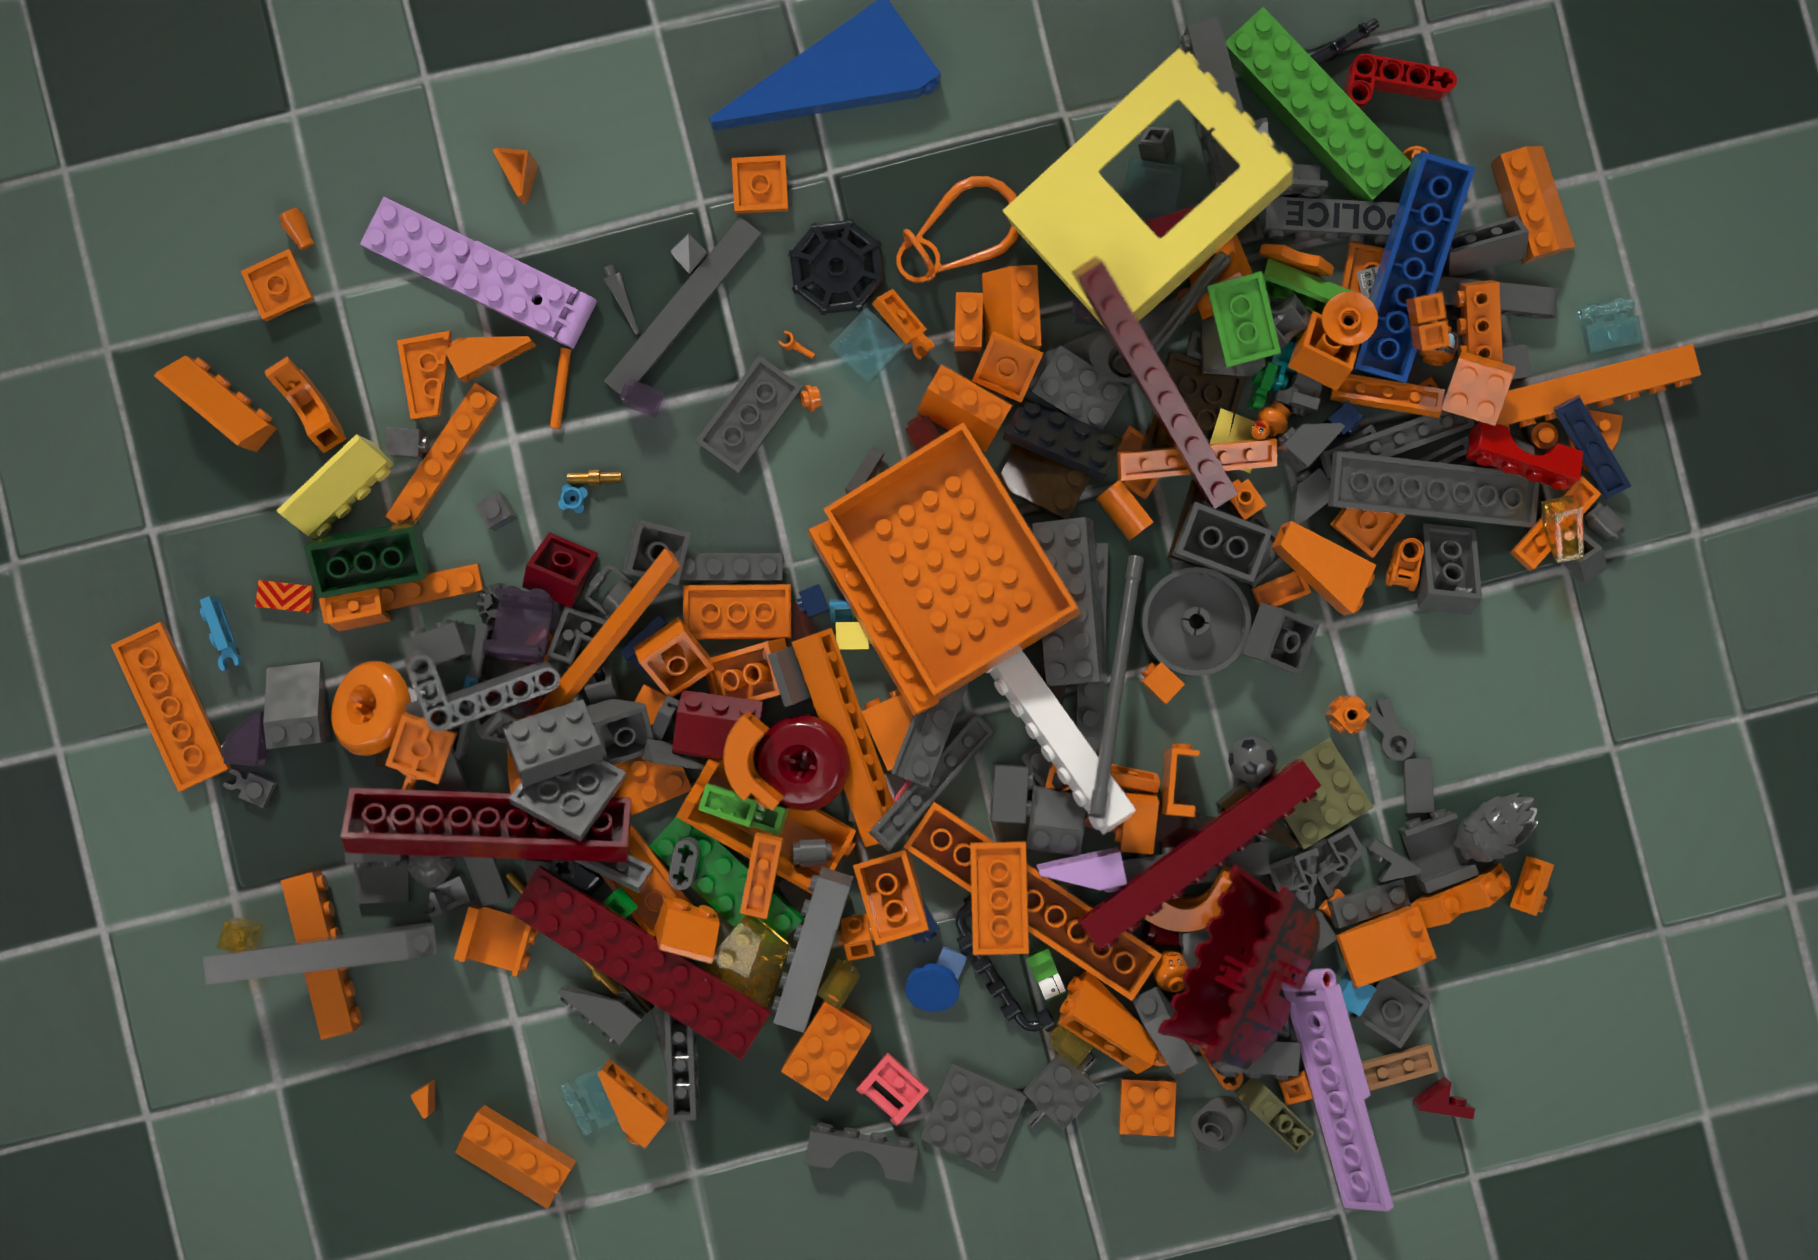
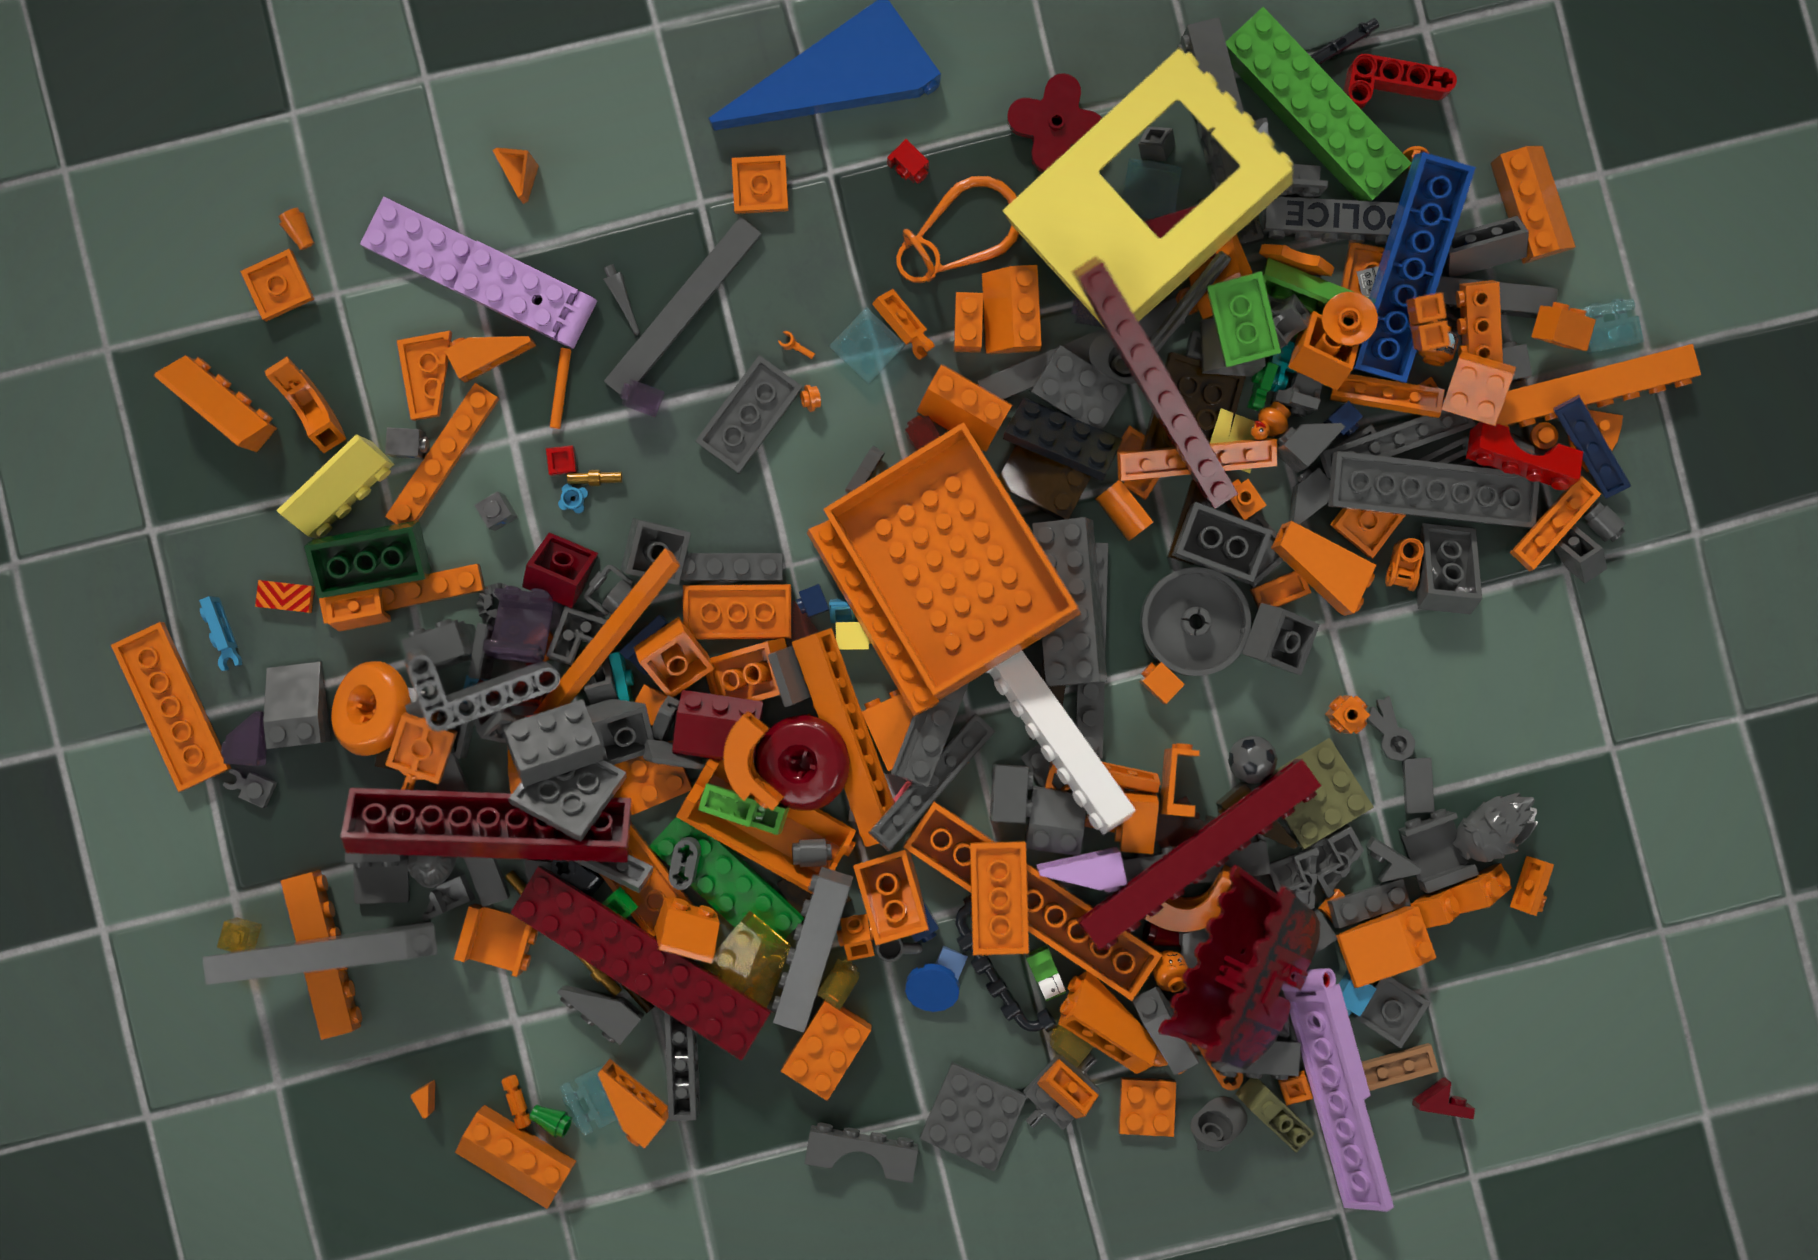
dark grey slope [670,233,708,275] -> none
orange plate [740,833,783,919] -> none
black plate [788,218,886,316] -> none
coral plate [856,1052,928,1126] -> none
orange plate [972,331,1043,403] -> none
dark grey piece [1088,555,1144,819] -> none
clear yellow slope [1542,496,1584,563] -> none
none -> orange axle [501,1075,531,1129]
none -> green cone [529,1104,573,1138]
none -> red tile [546,445,577,476]
none -> teal plate [609,652,634,702]
none -> dark grey piece [876,938,923,962]
none -> red brick [887,139,929,184]
none -> dark red plant [1007,73,1103,173]
none -> orange slope [1037,1059,1099,1119]
none -> orange brick [1531,302,1596,351]

